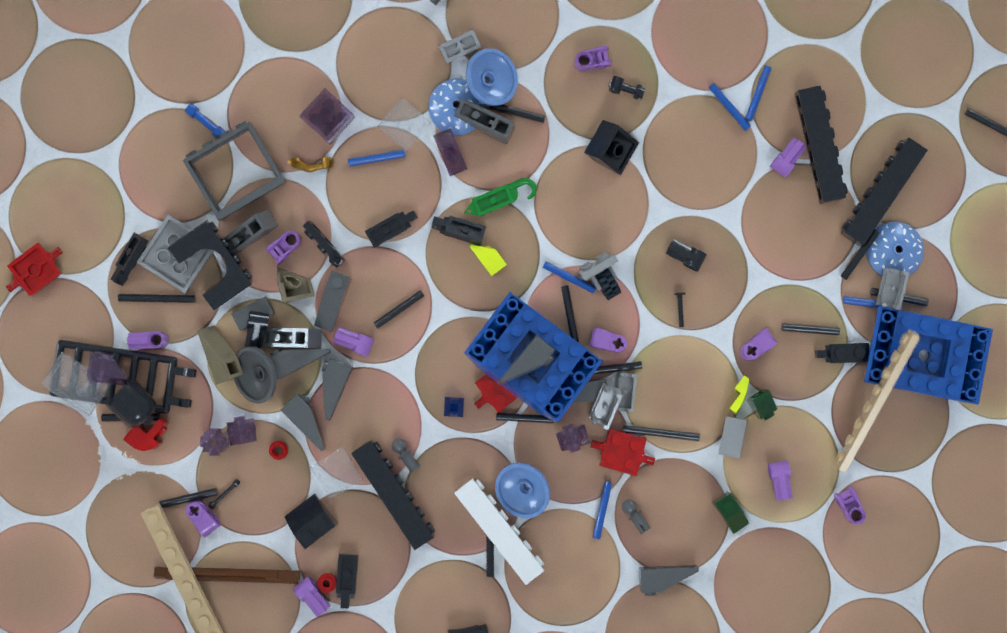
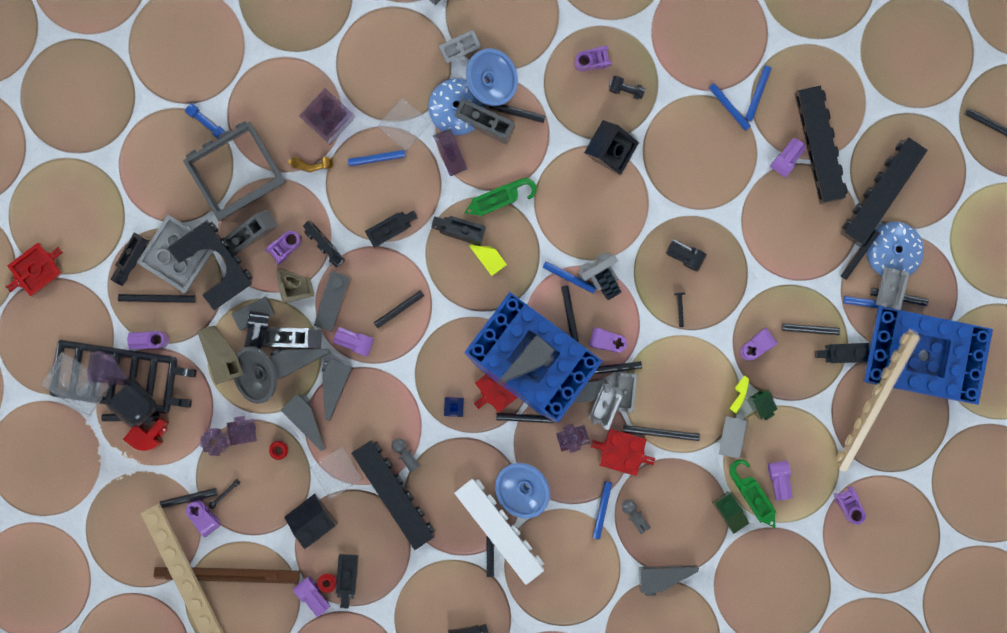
none -> green plate [729,459,777,528]

